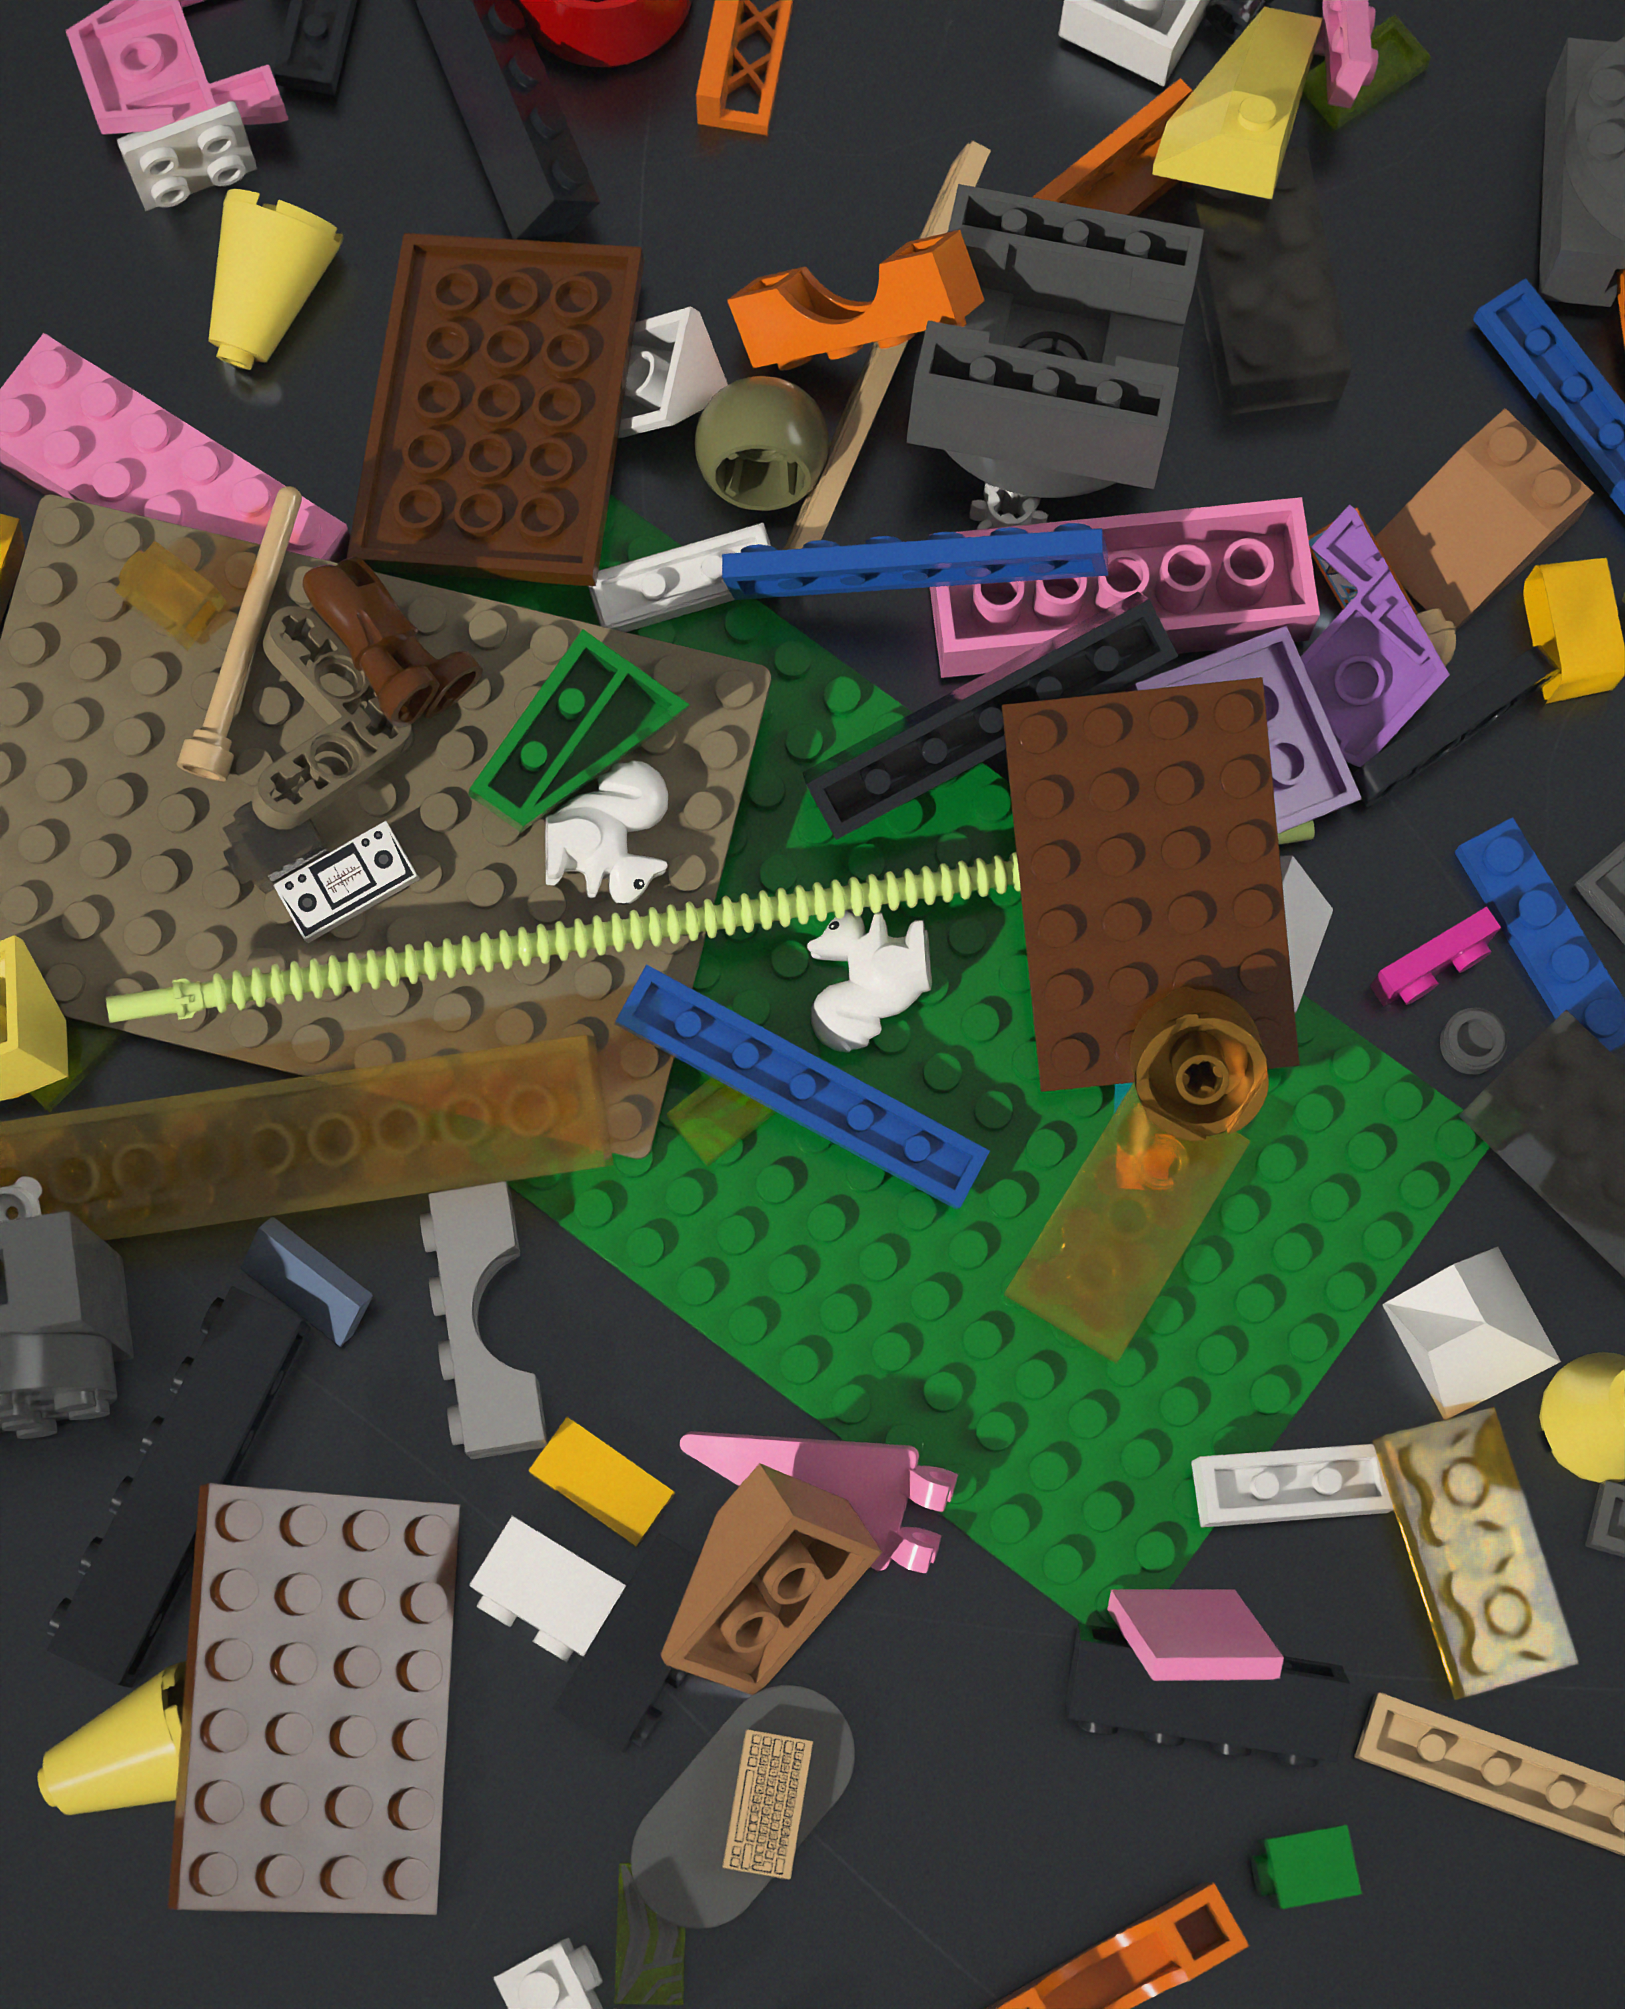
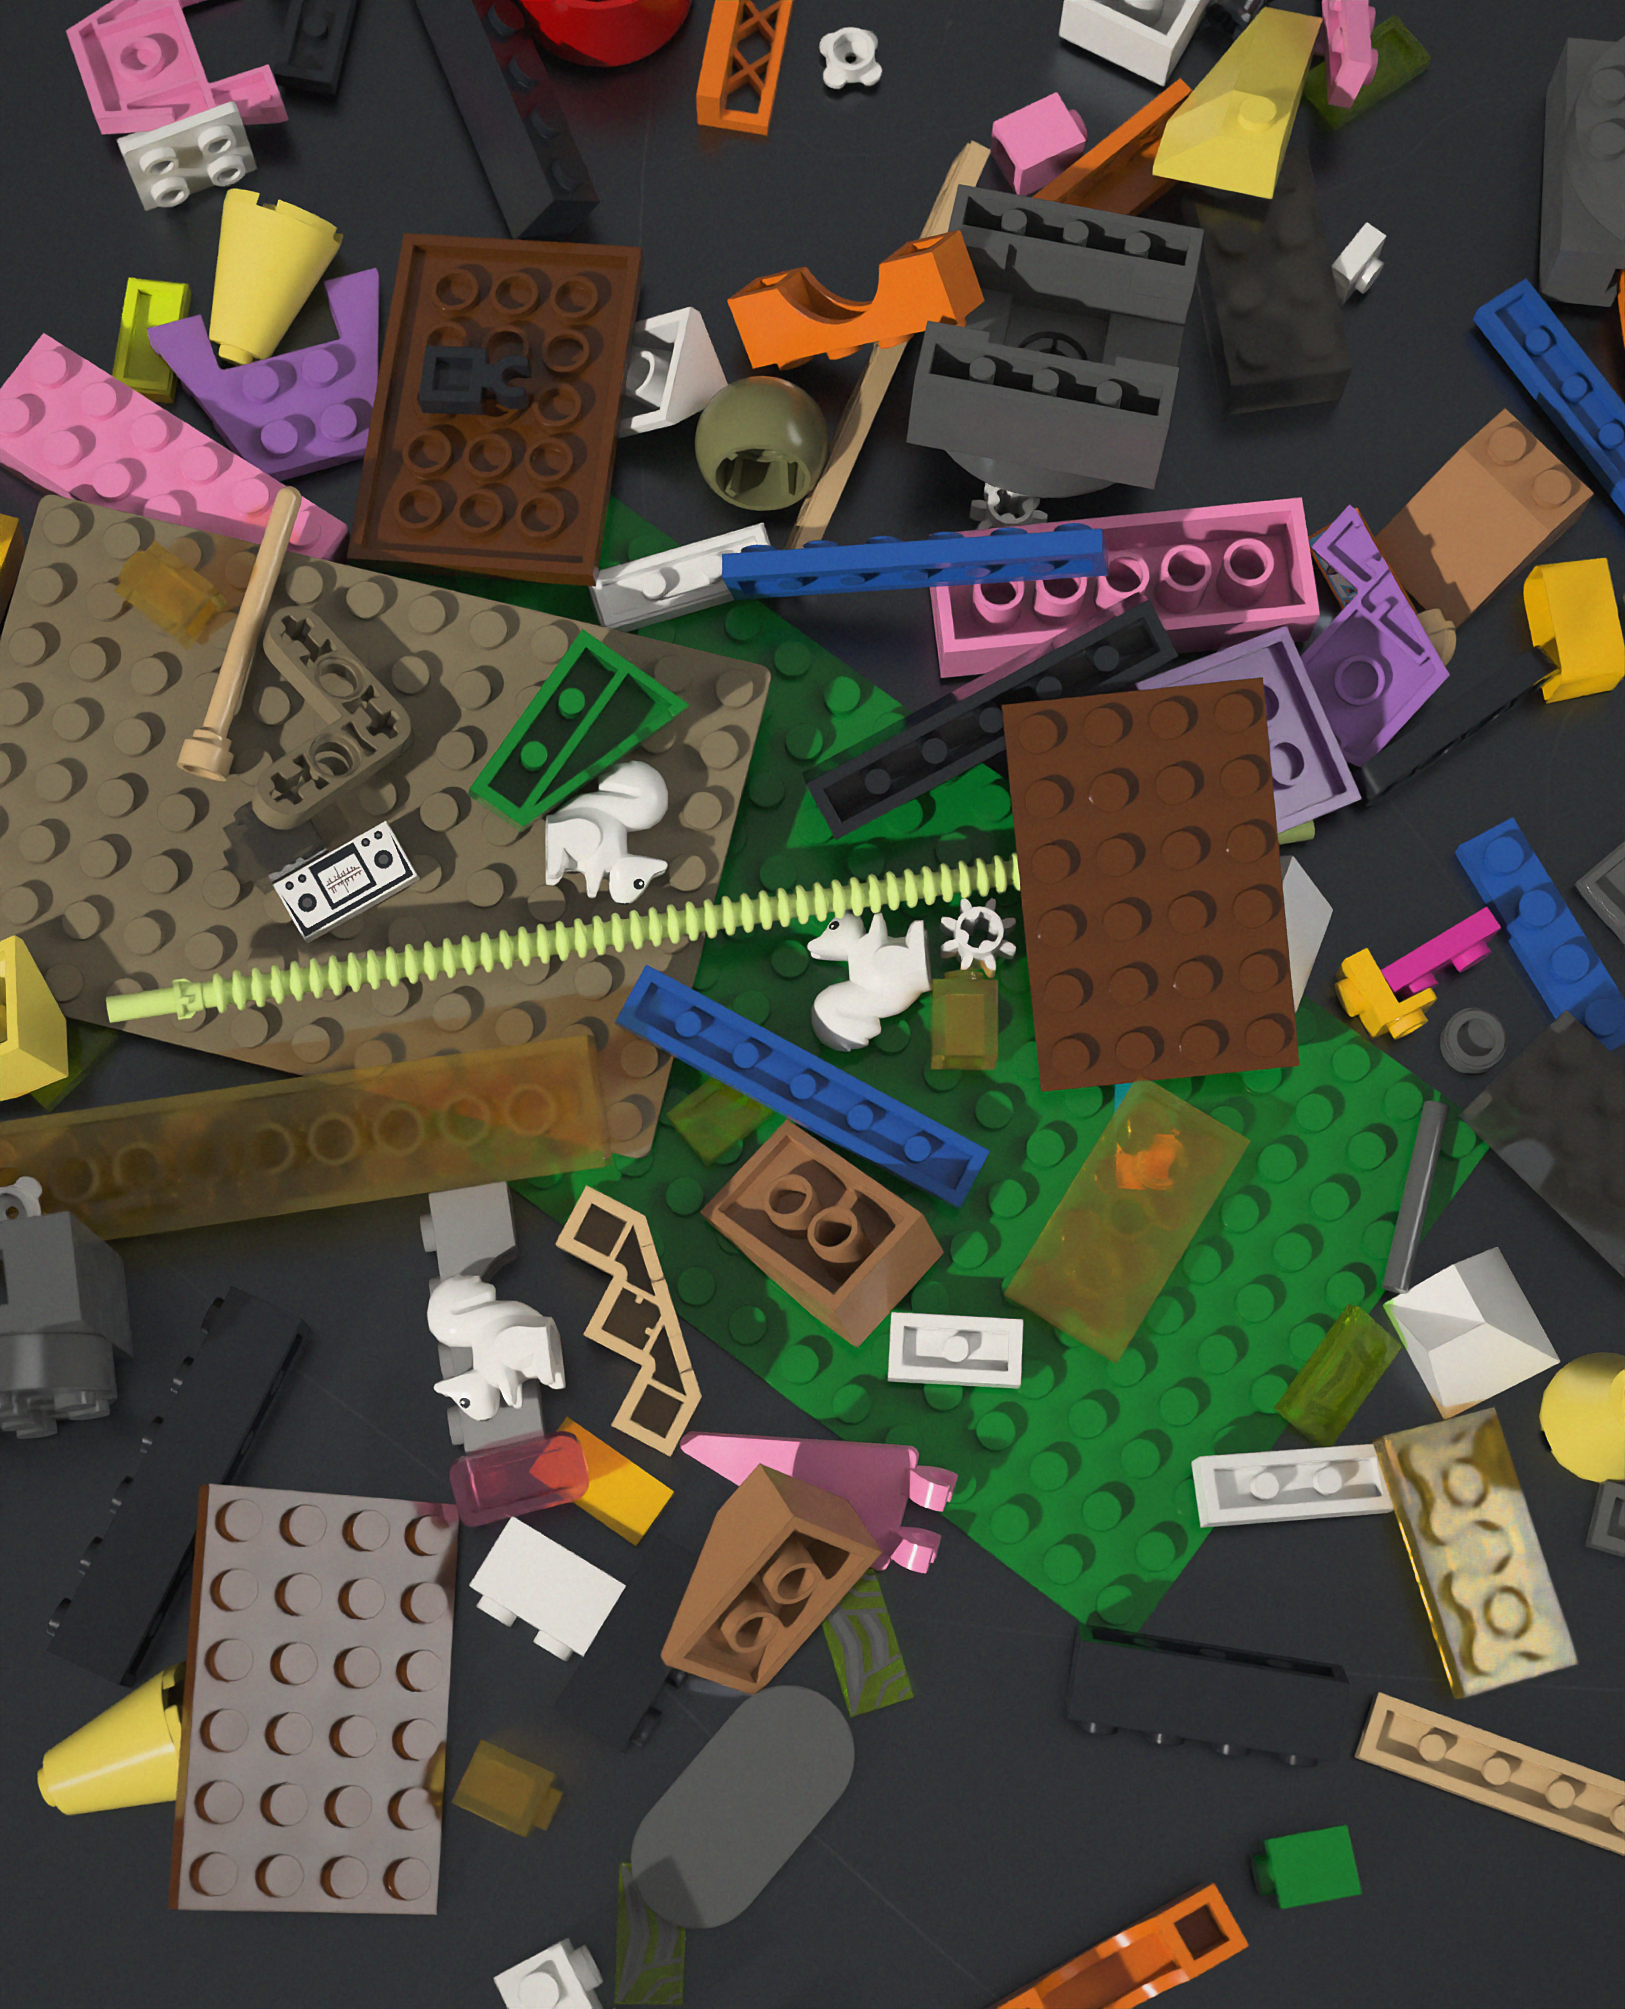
sand blue tile [241,1216,373,1347] -> none
reddish brown piece [303,557,483,728] -> none
tan tile [722,1730,813,1880] -> none
bright pink tile [1107,1589,1284,1680] -> none
pearl gold brick [1130,987,1269,1141] -> none
none -> neon yellow tile [112,278,192,404]
none -> medium lavender wing [147,268,379,481]
none -> black plate [418,346,532,415]
none -> white animal [427,1274,566,1421]
none -> clear pink piece [449,1431,589,1527]
none -> clear yellow brick [451,1739,564,1838]
none -> tan brick [555,1185,702,1457]
none -> medium nougat slope [700,1119,944,1348]
none -> white plate [820,27,882,89]
none -> tile [821,1568,914,1718]
none -> white plate [888,1312,1023,1389]
none -> clear yellow brick [930,970,998,1070]
none -> white gear [939,898,1016,978]
none -> bright pink brick [990,92,1088,196]
none -> clear neon green tile [1274,1304,1403,1448]
none -> white plate [1322,222,1386,307]
none -> yellow bracket [1334,948,1438,1040]
none -> dark grey bar [1382,1101,1450,1294]

